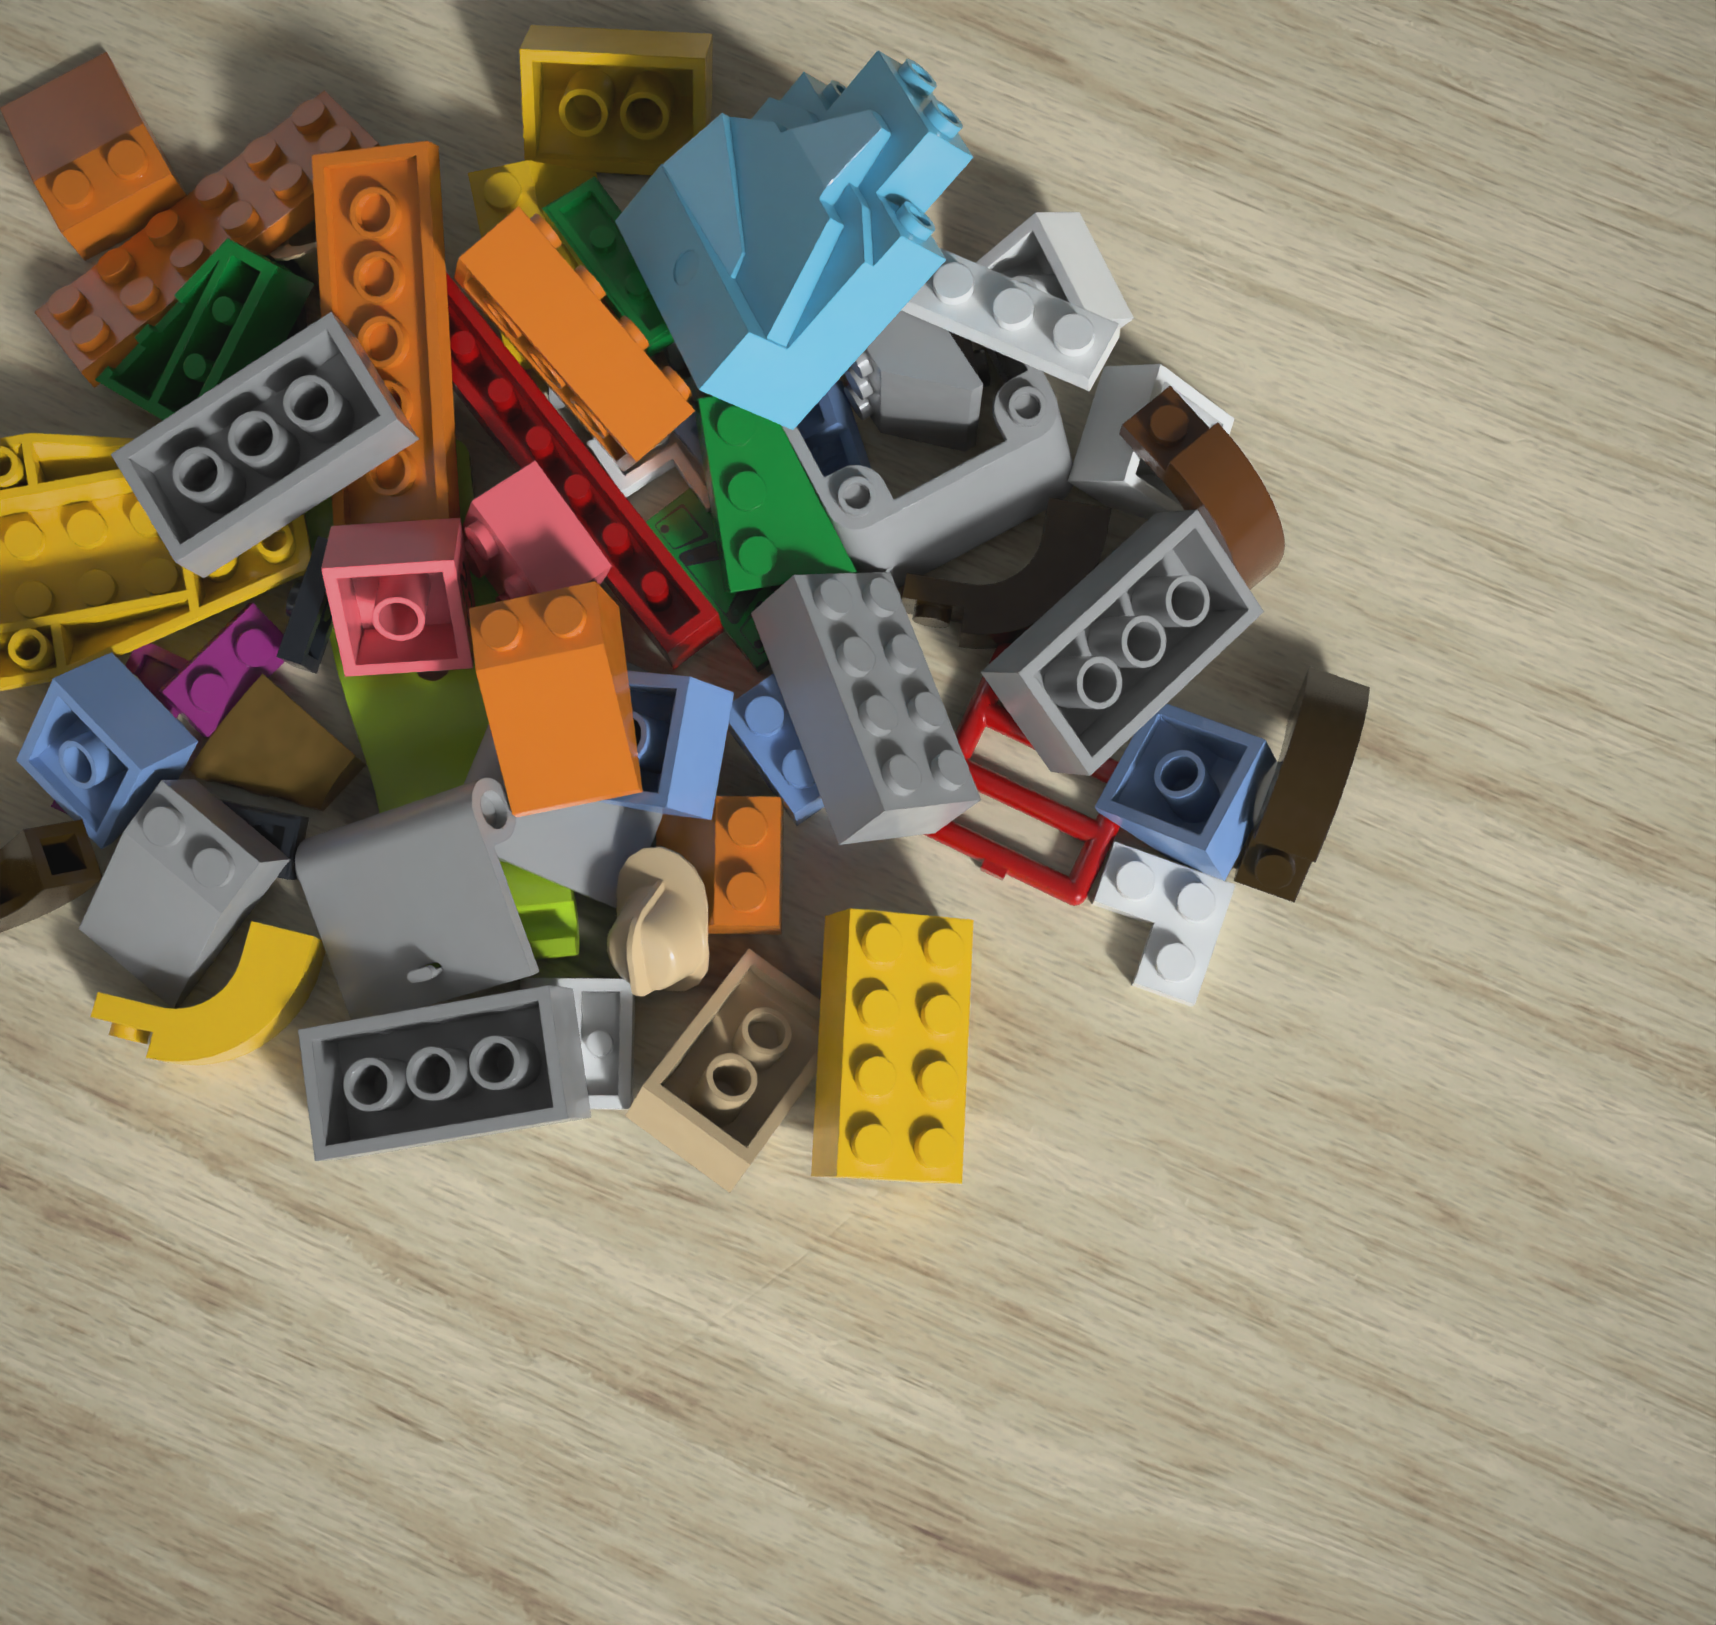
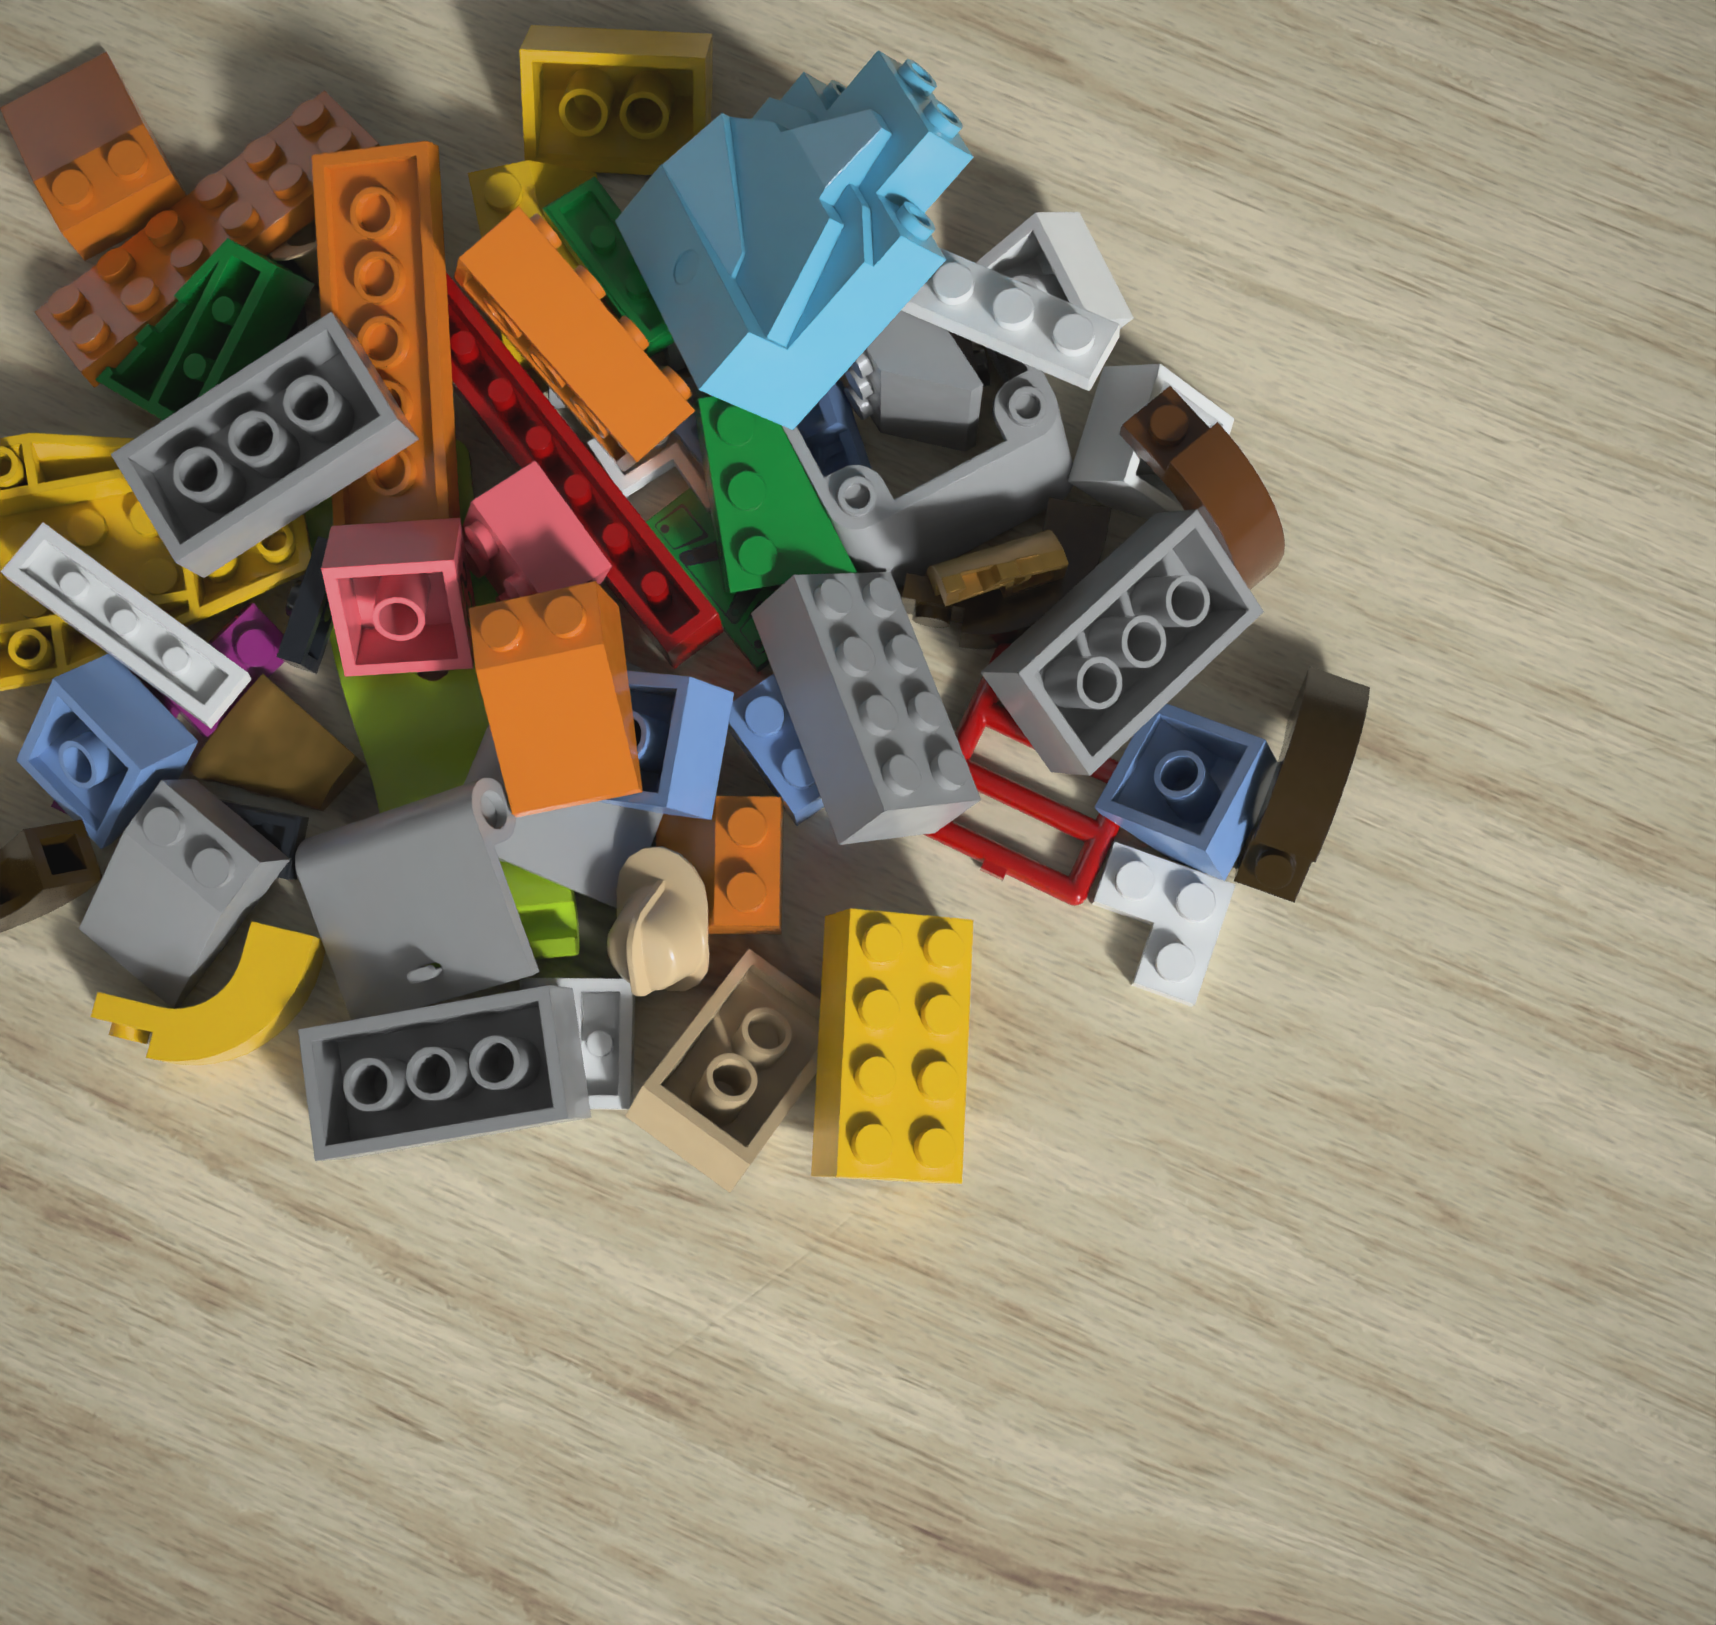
none -> white plate [1,522,252,729]
none -> pearl gold slope [927,529,1069,606]

